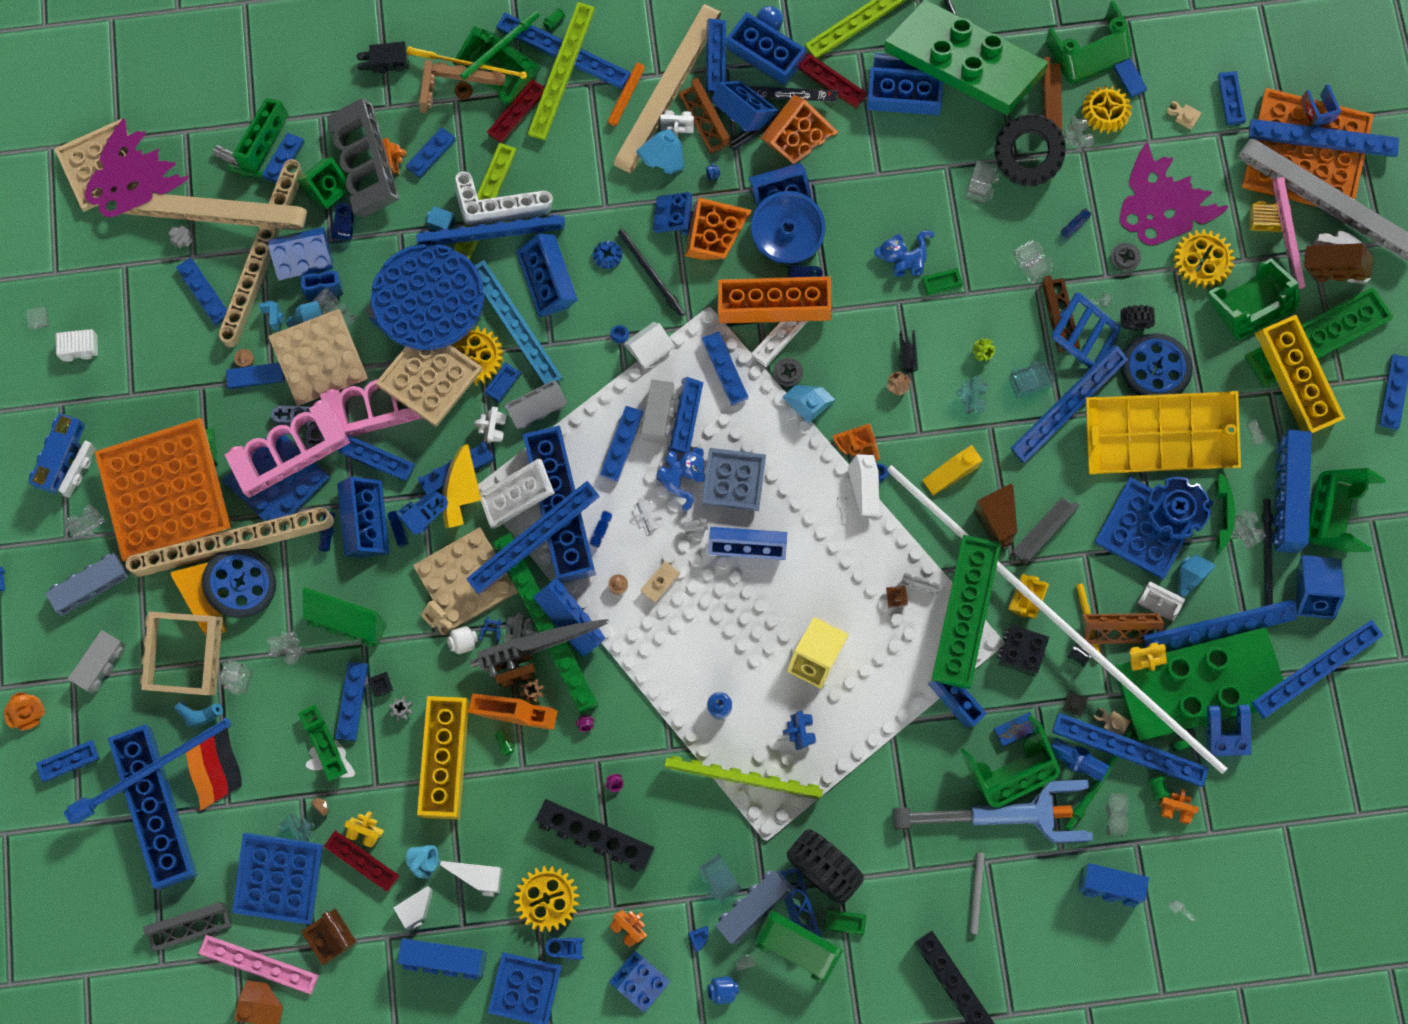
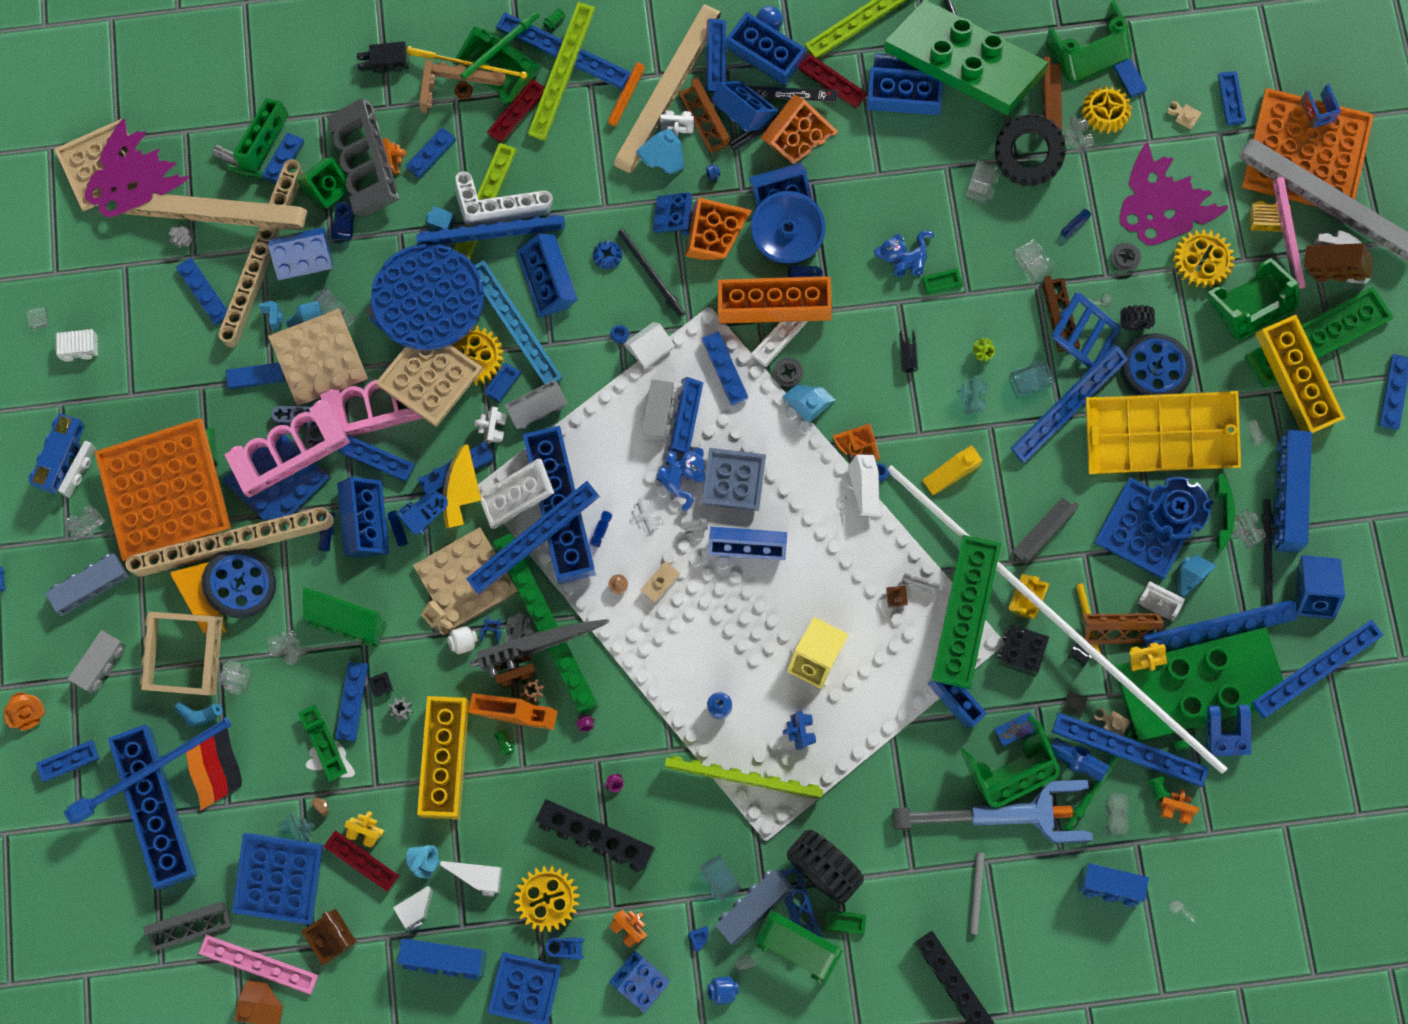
medium nougat tile [234,349,254,368] -> none
blue brick [301,270,343,301] -> none
blue brick [533,578,606,657] -> none
blue plate [600,406,644,482] -> none
medium nougat gear [886,372,911,395] -> none
reddish brown slope [973,483,1018,550] -> none
blue plate [1248,119,1399,157] -> none
green windscreen [1308,468,1386,553] -> none

